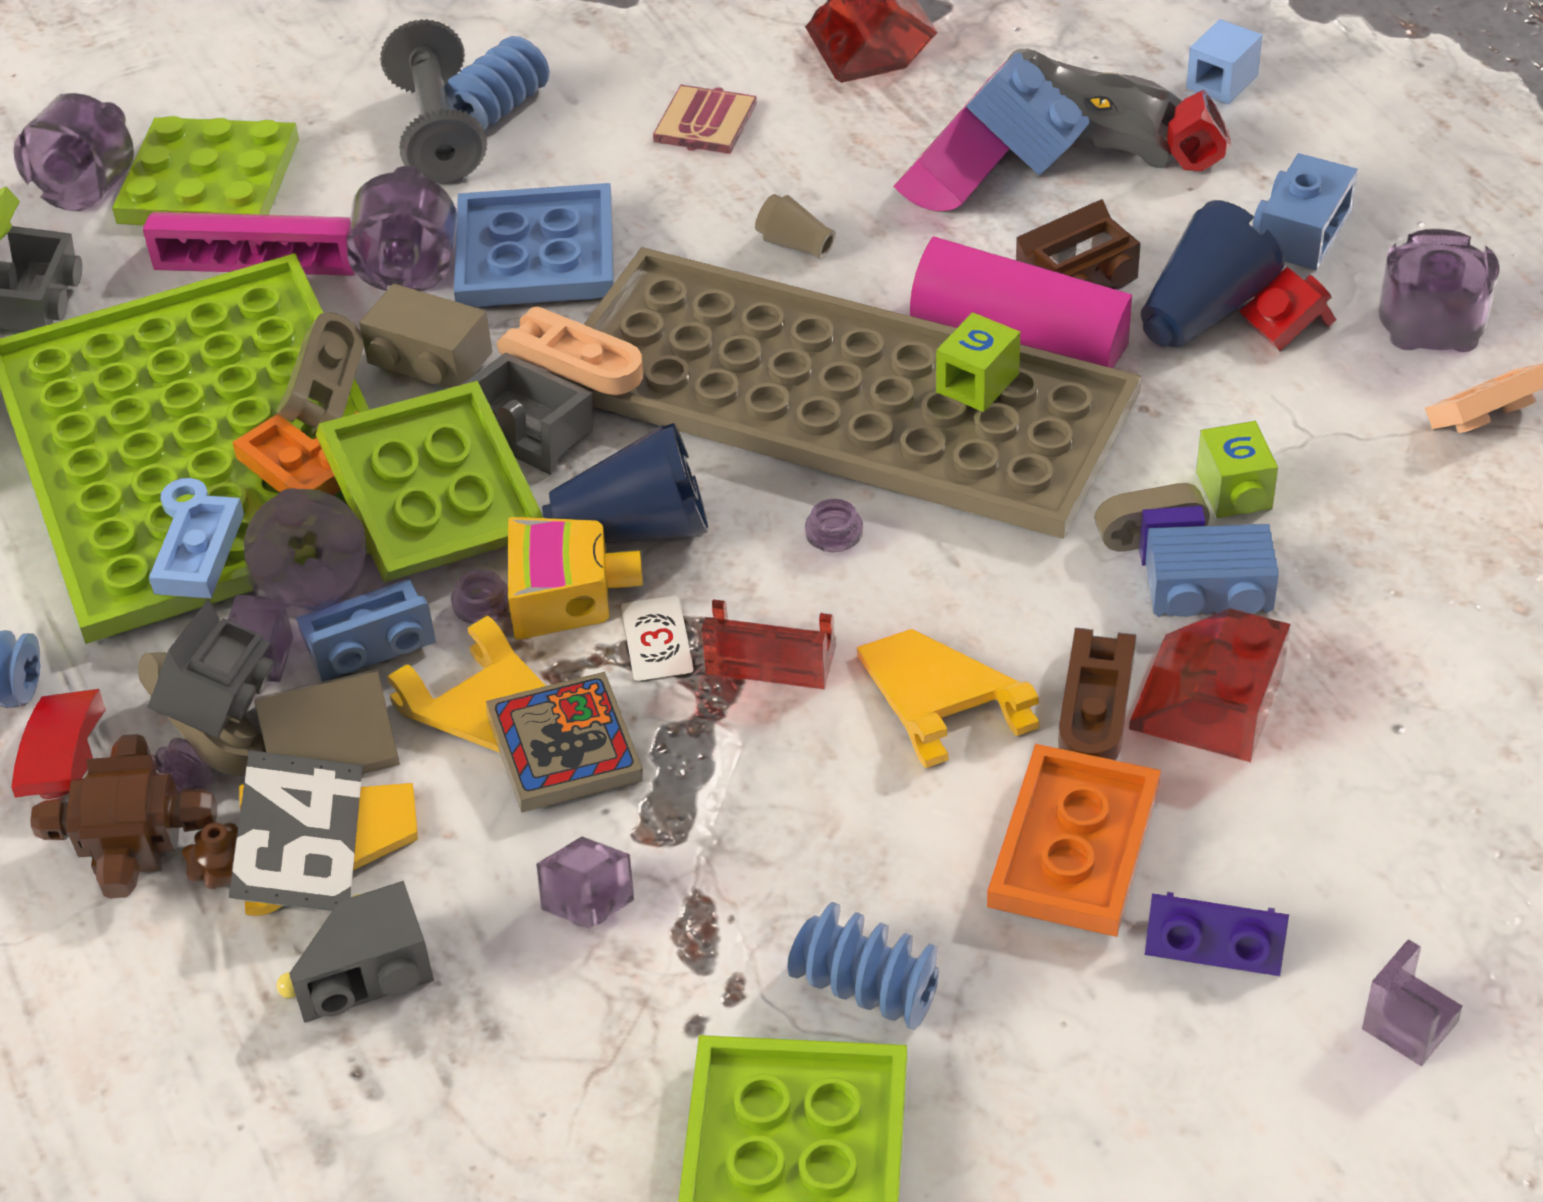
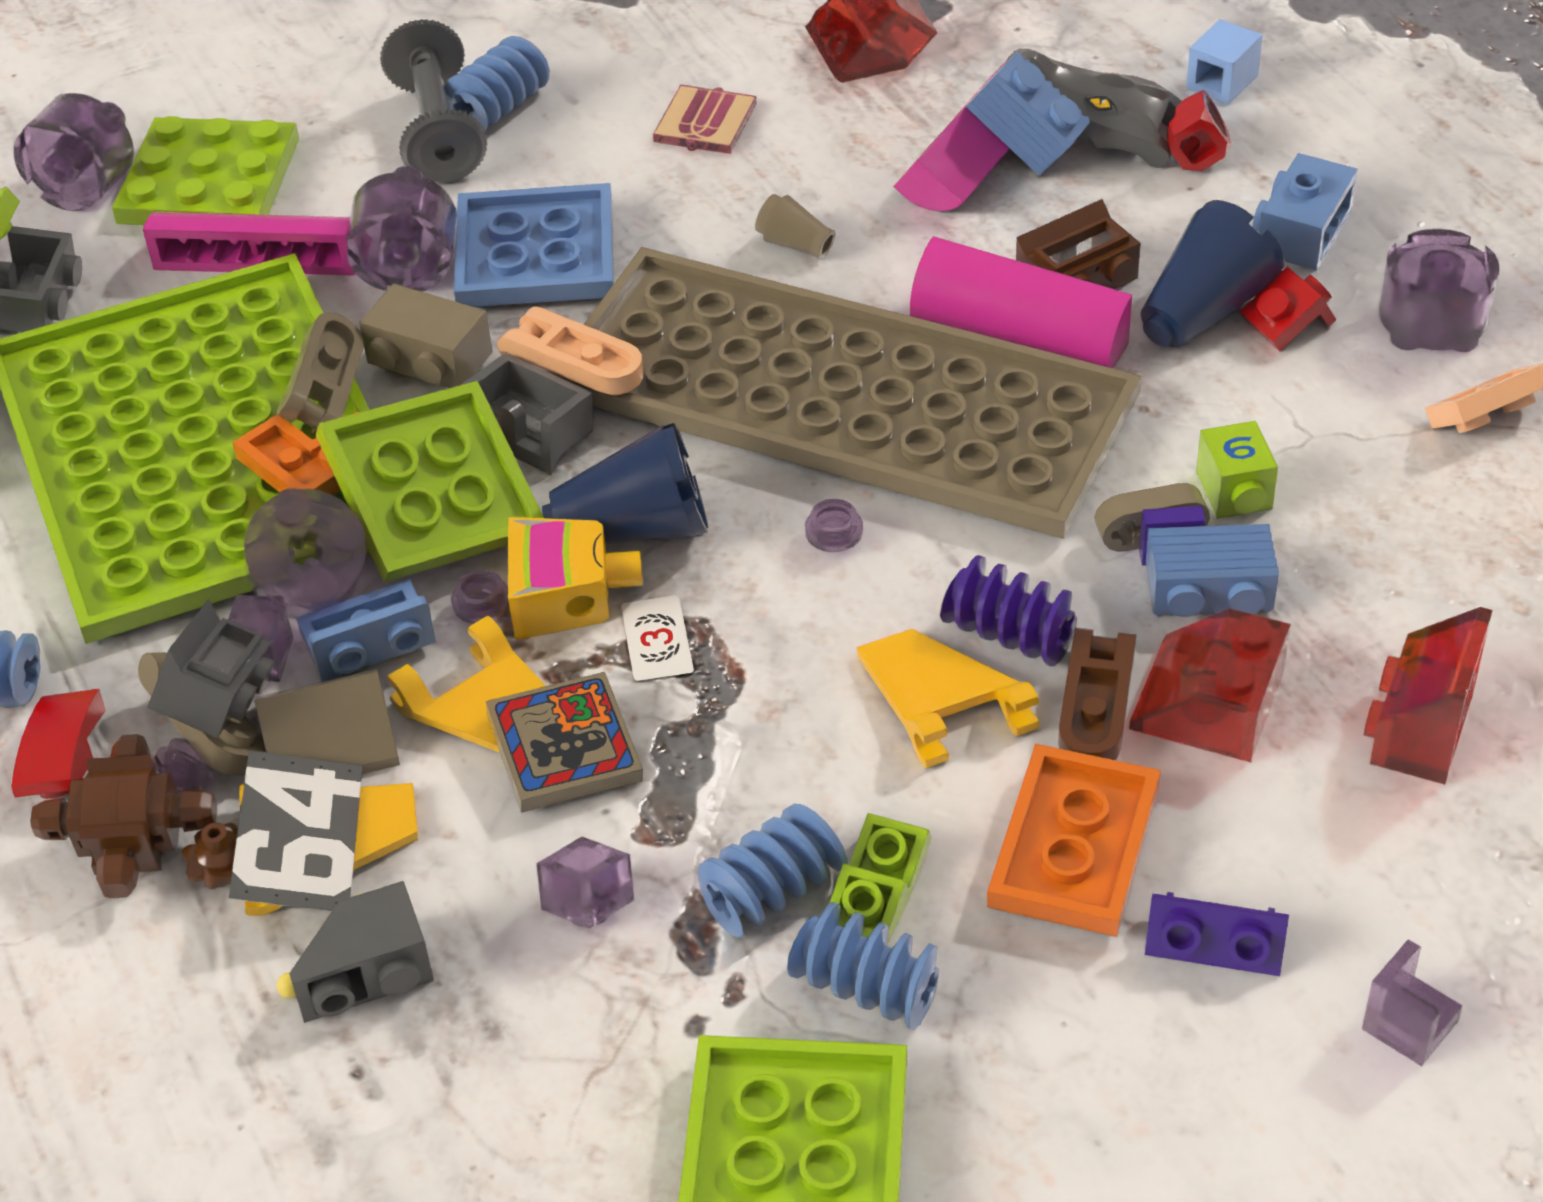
light blue hinge [149,478,244,599] -> none
clear red hinge [702,599,836,690] -> none
lime brick [936,312,1021,412] -> none
none -> medium blue piece [697,803,848,938]
none -> lime slope [829,812,932,944]
none -> dark purple piece [940,555,1077,667]
none -> clear red slope [1363,607,1493,785]

